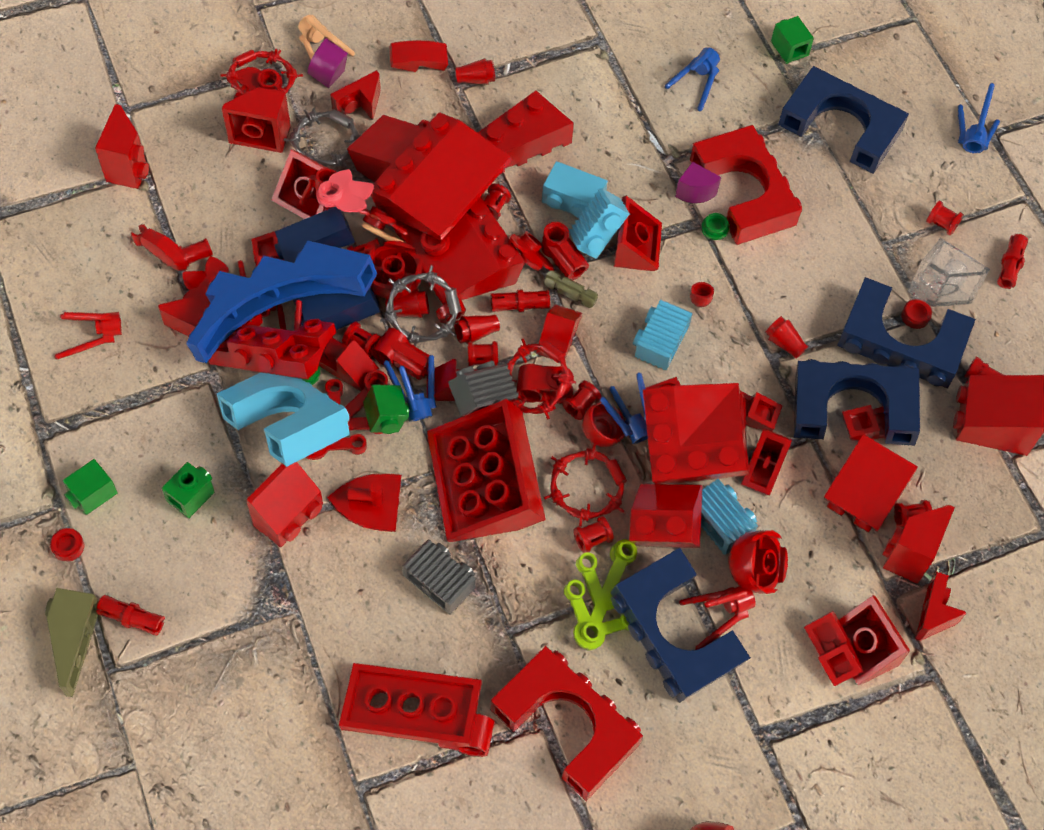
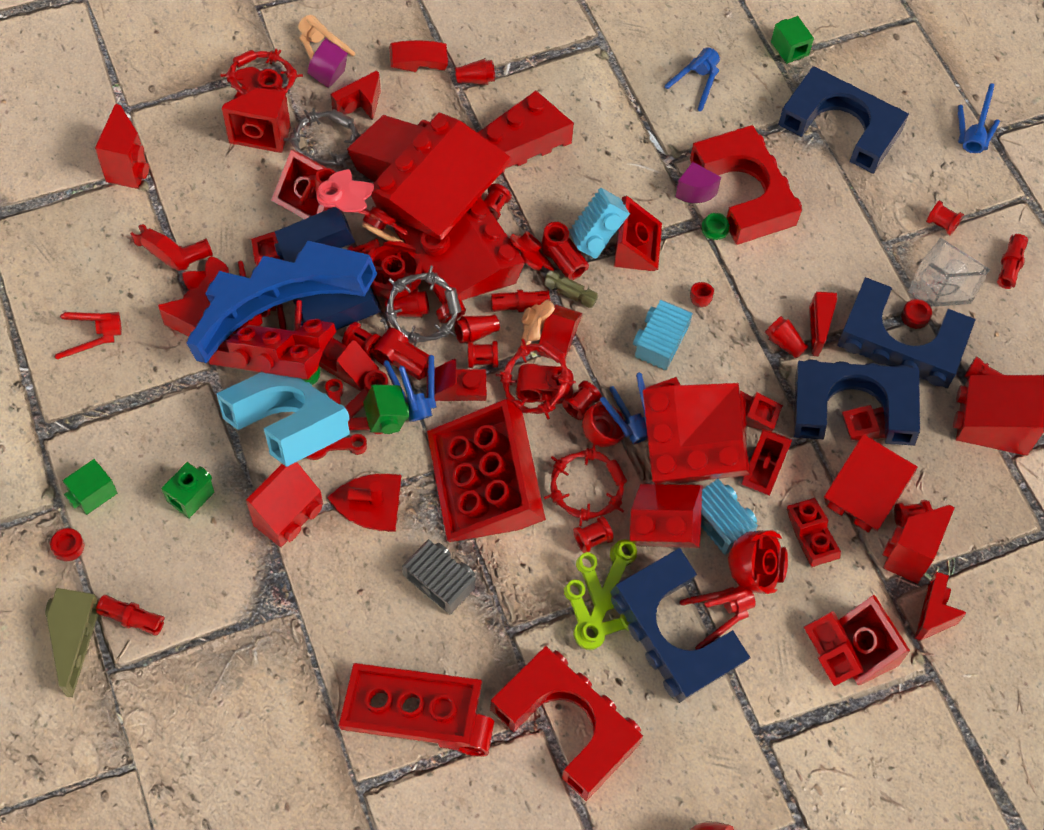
dark grey brick [448,361,519,416] -> none
medium azure brick [542,161,608,218] -> none
none -> light nougat plate [520,300,555,346]
none -> red slope [786,497,841,568]
none -> red slope [809,291,837,357]

